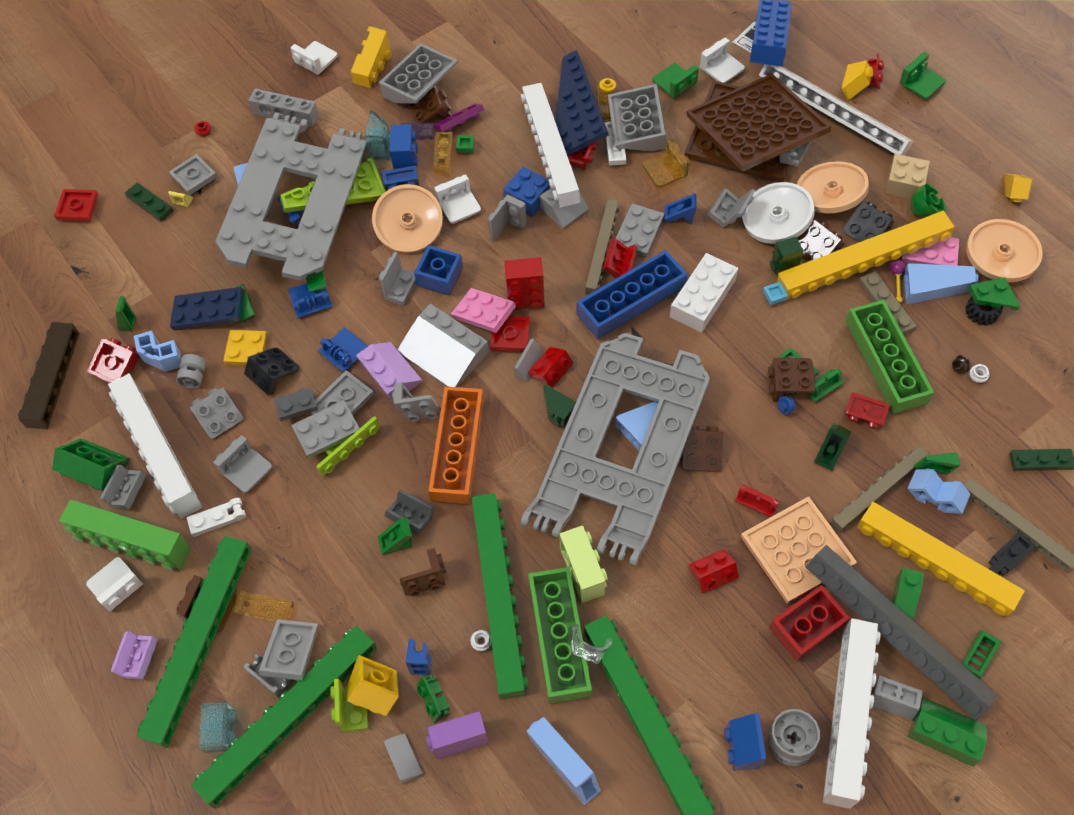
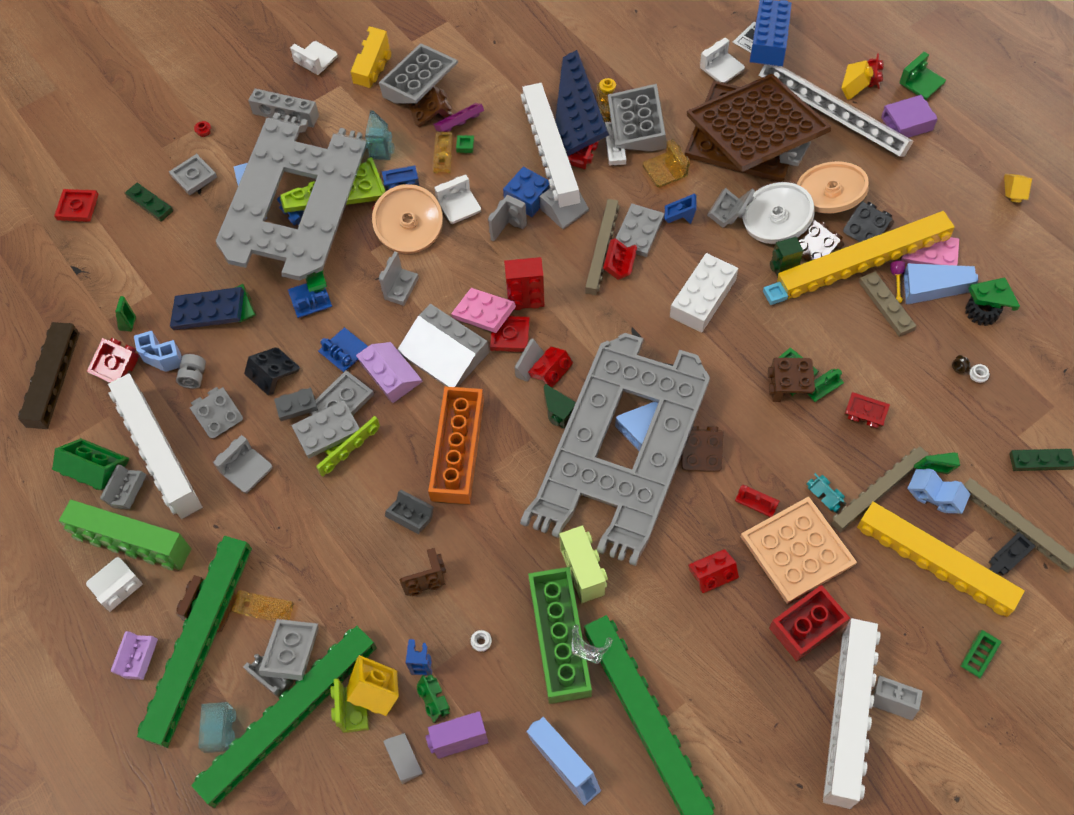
light yellow slope [168,191,193,207] -> none
white plate [186,498,246,537] -> none
yellow plate [223,330,268,366] -> none
green slope [378,518,412,555] -> none
blue brick [390,124,418,169] -> none
light grey bracket [392,382,441,422] -> none
clear purple plate [400,123,434,140] -> none
blue brick [414,245,463,295] -> none
green brick [472,493,529,700] -> none
blue brick [576,250,688,340] -> none
green bracket [653,63,699,99] -> none
blue slope [724,713,766,771] -> none
light grey wheel [769,709,820,767] -> none
blue plate [777,396,795,415] -> none
dark grey brick [805,545,997,720] -> none
dark green slope [814,423,852,471] -> none
bright green brick [845,300,934,414] -> none
tan brick [884,154,930,199] -> none
green slope [892,568,924,621] -> none
green slope [908,697,987,767] -> none
green cylinder [911,183,946,219] -> none
light nougat dish [966,219,1043,282] -> none
none -> teal hinge [807,473,846,512]
none -> medium lavender brick [881,95,937,138]

